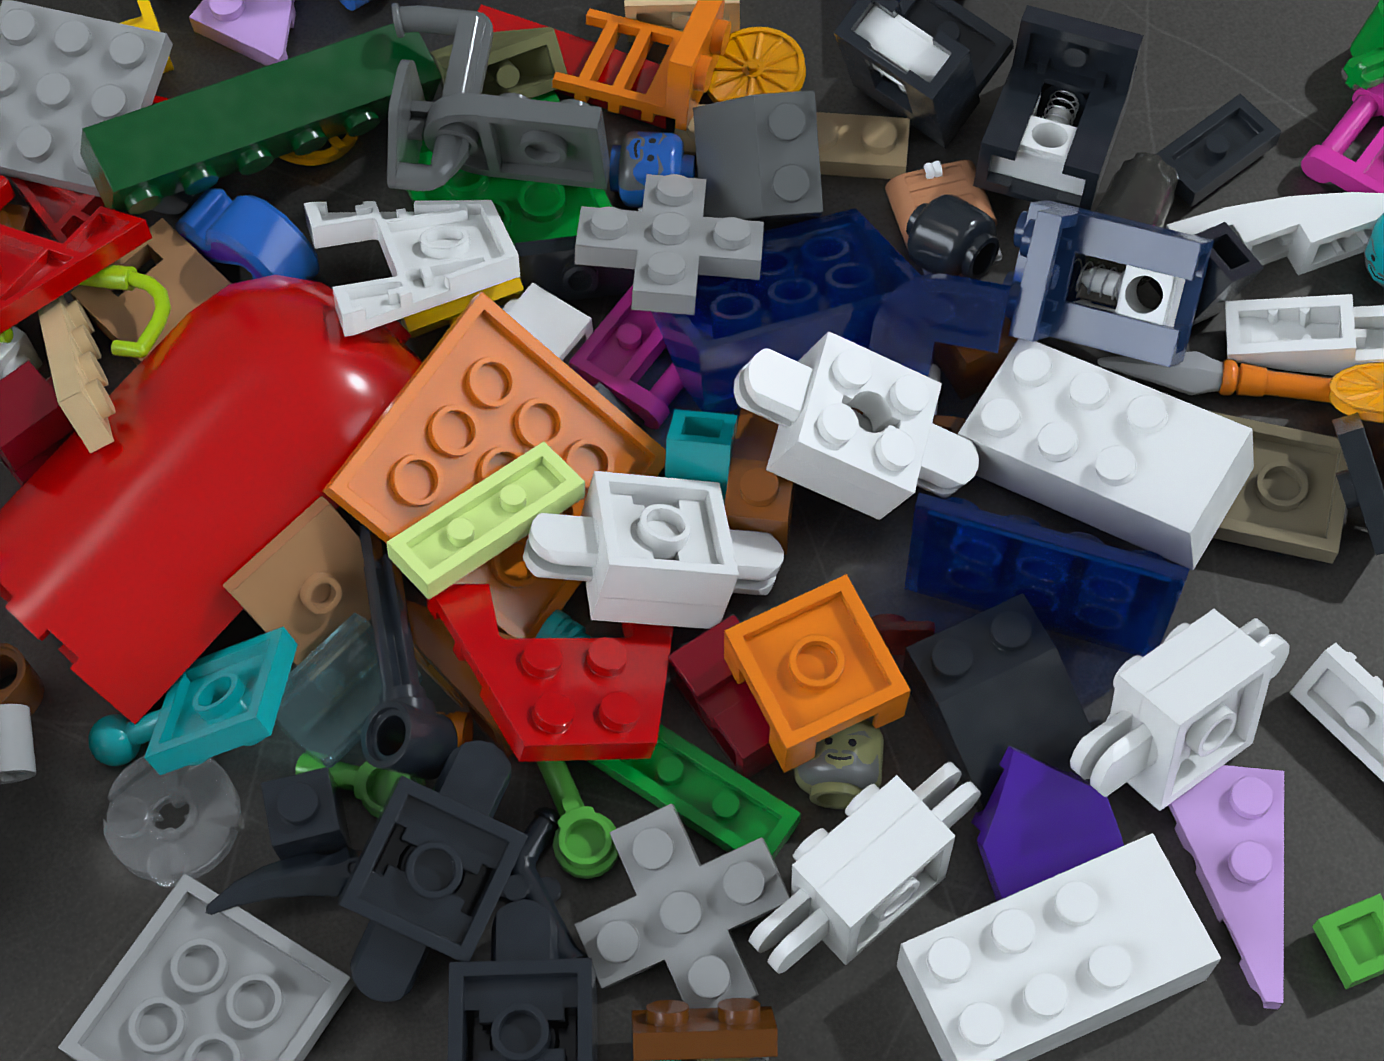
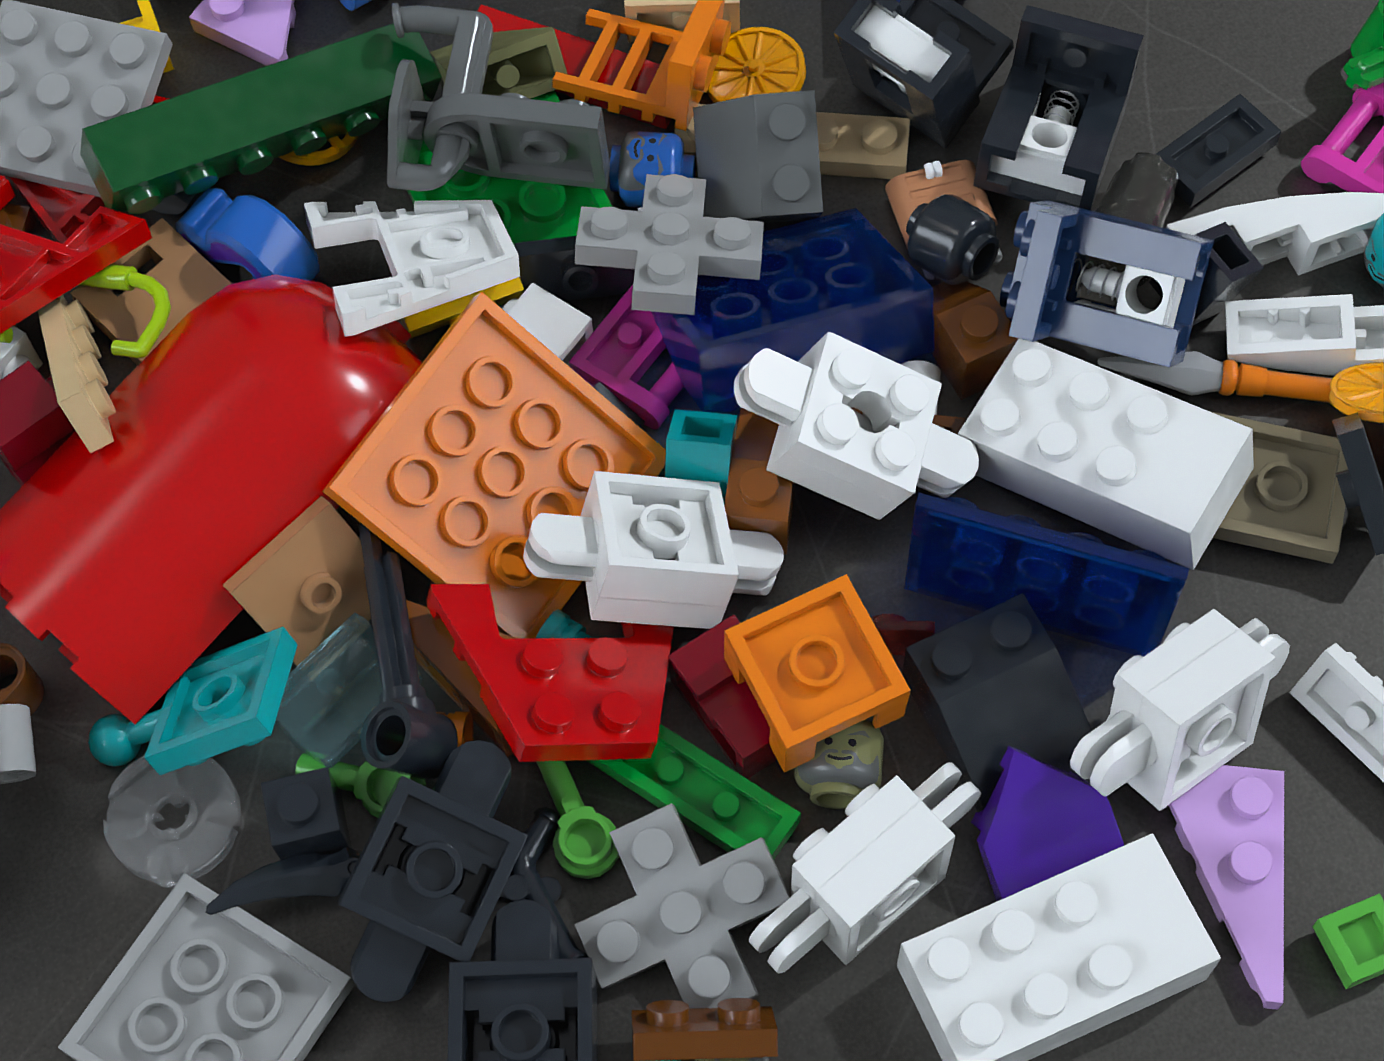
yellowish green plate [387,441,585,600] -> none
clear blue plate [869,274,1011,378] -> none

